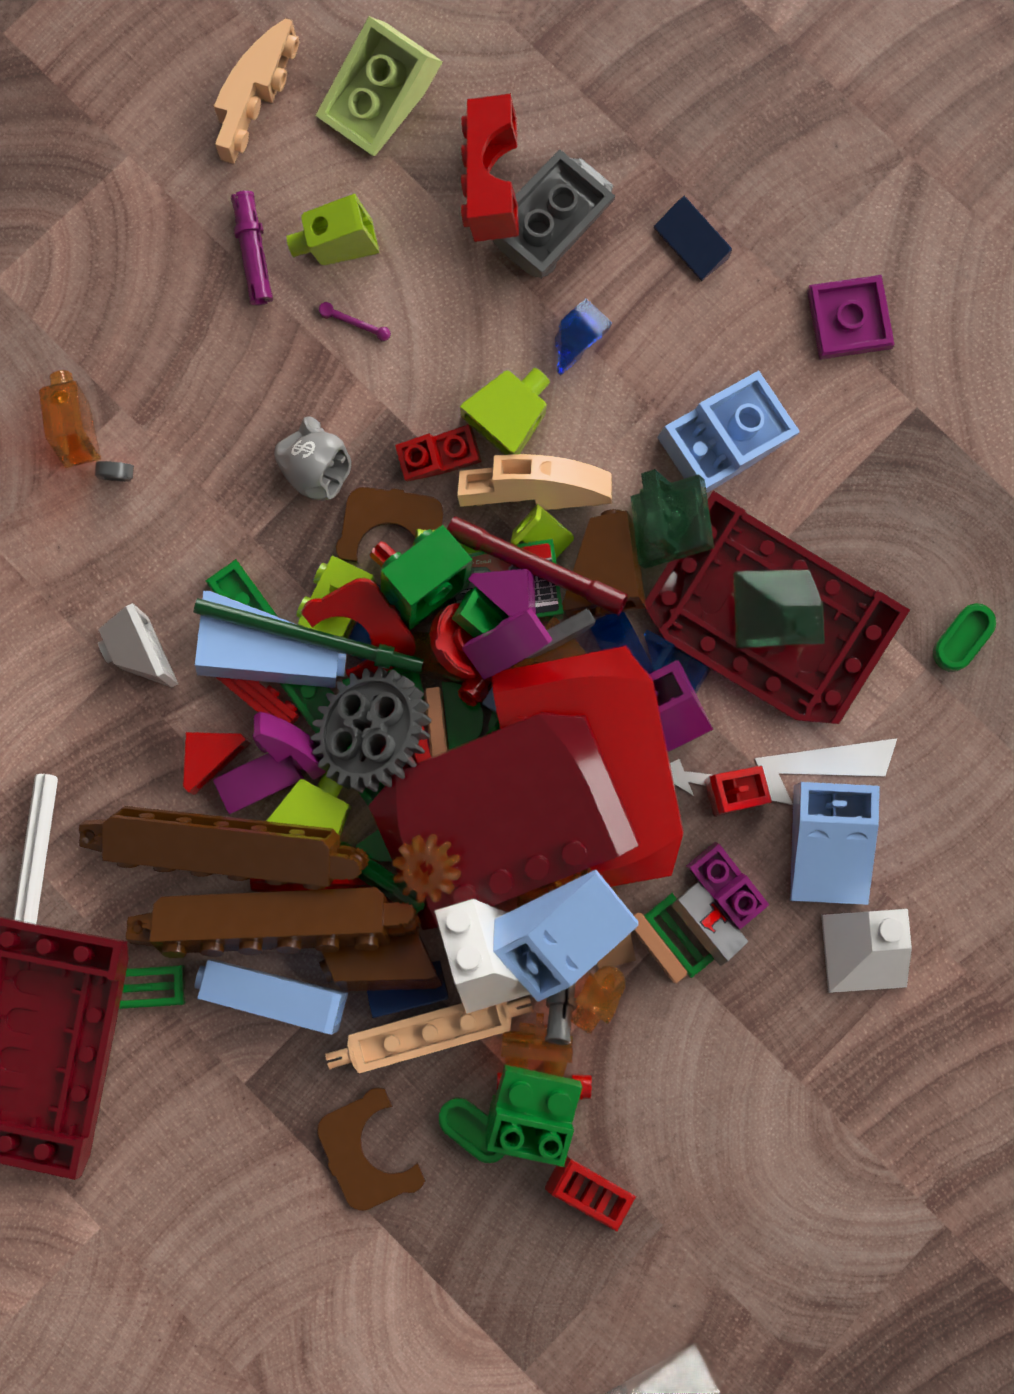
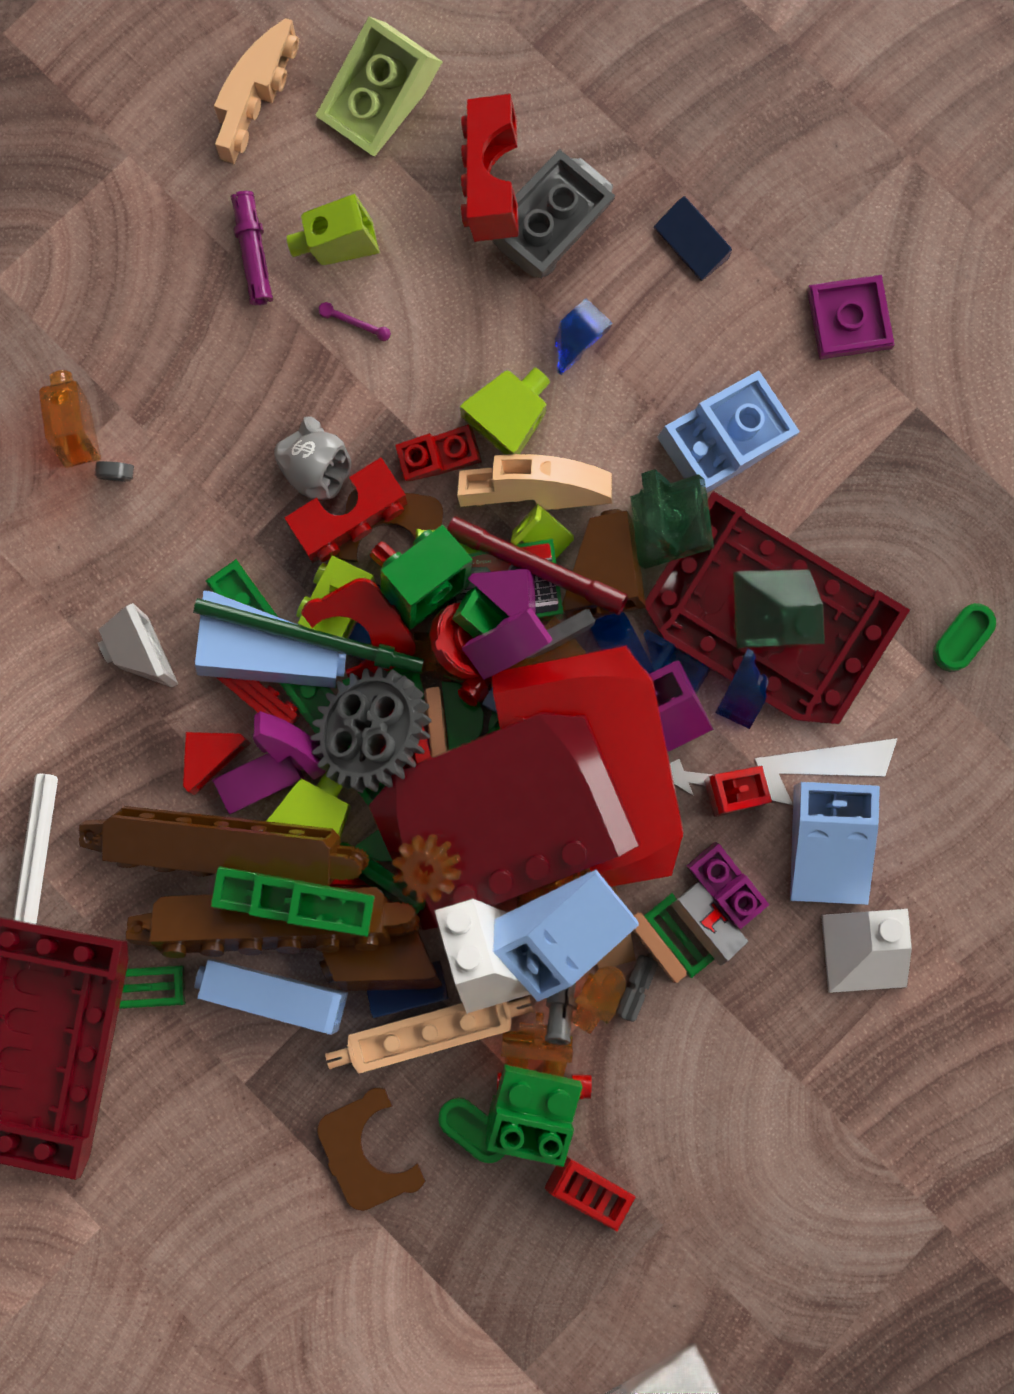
none -> green slope [211,866,375,936]
none -> red arch [284,457,408,563]
none -> dark grey piece [616,955,658,1022]
none -> clear blue slope [715,649,769,729]

